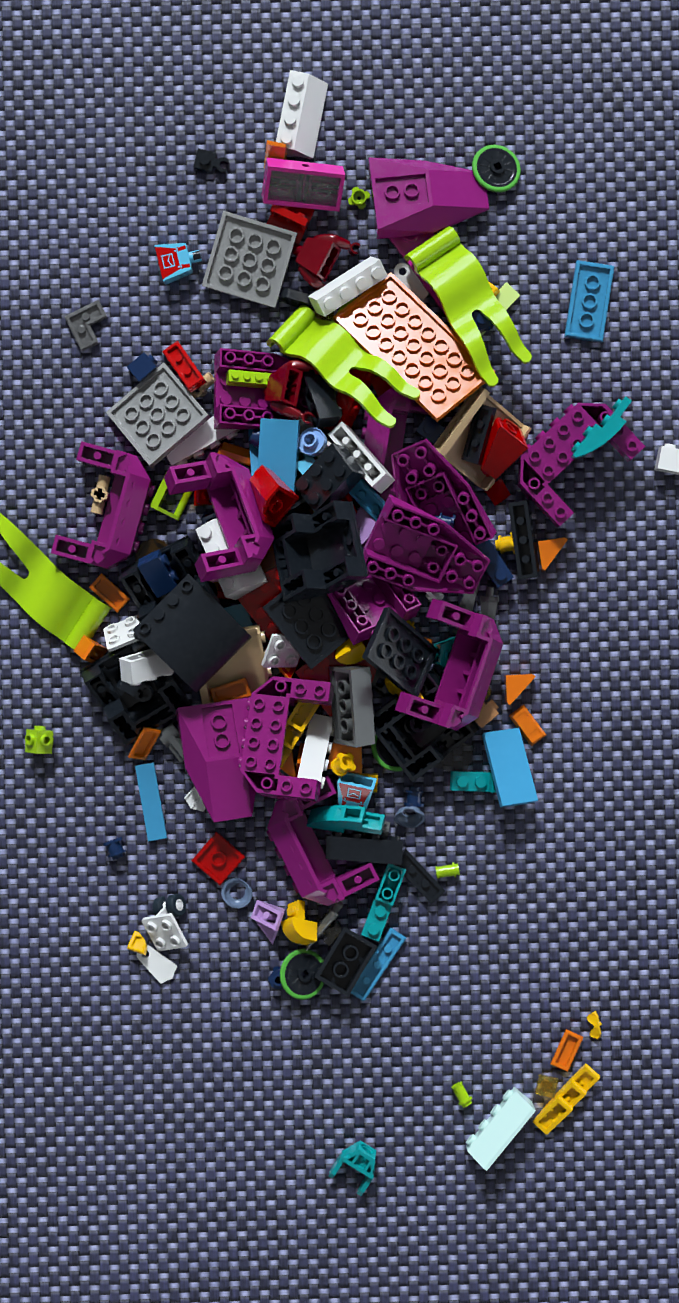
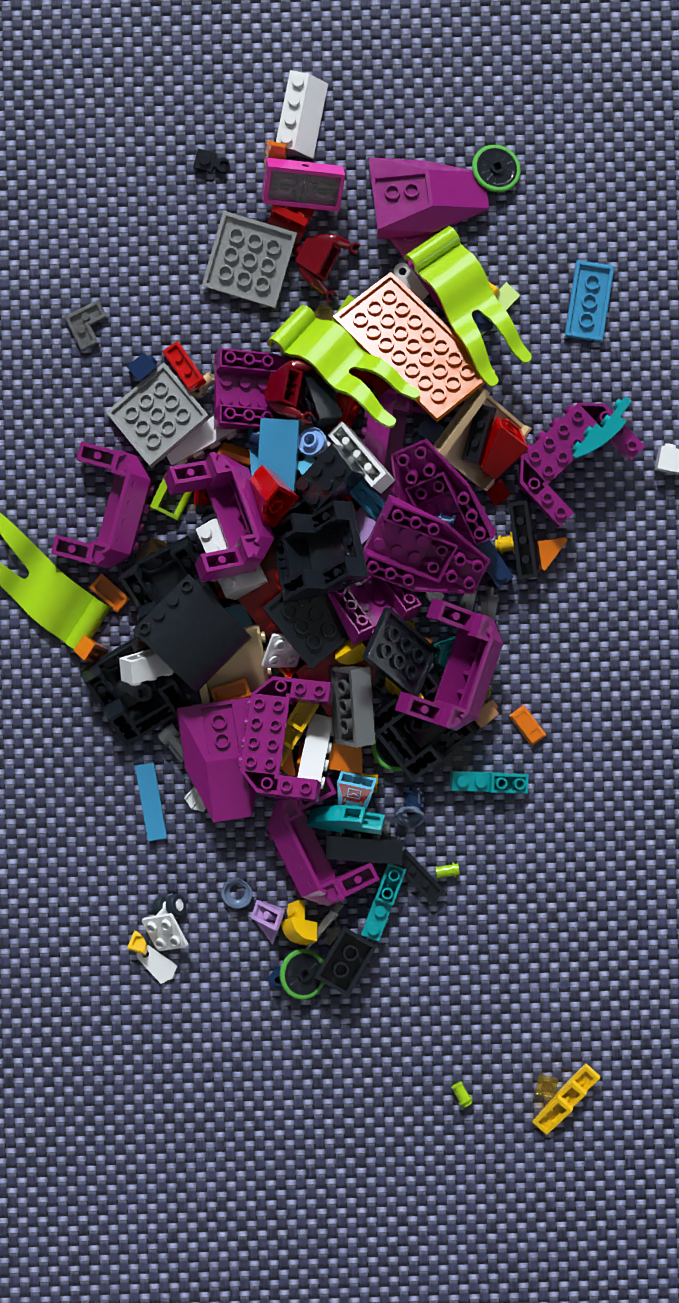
lime brick [25,726,54,754] -> none
tan axle [91,475,111,515] -> none
white bracket [103,615,139,652] -> none
dark blue brick [103,837,126,860] -> none
orange tile [128,727,161,760] -> none
dark blue brick [138,549,179,598] -> none
torso [154,243,202,285] -> none
red tile [191,832,246,885] -> none
lime piece [226,370,272,389] -> none
black beam [280,289,314,310] -> none
white brick [308,256,388,316] -> none
teal piece [328,1140,377,1196] -> none
yellow brick [331,753,356,777] -> none
lime plate [348,187,370,209] -> none
dark azure tile [351,927,406,1002] -> none
light aqua slope [466,1087,536,1171] -> none
dark azure tile [482,728,538,808] -> none
orange slope [504,674,536,705] -> none
orange tile [550,1029,583,1072] -> none
yellow piece [587,1011,602,1039] -> none

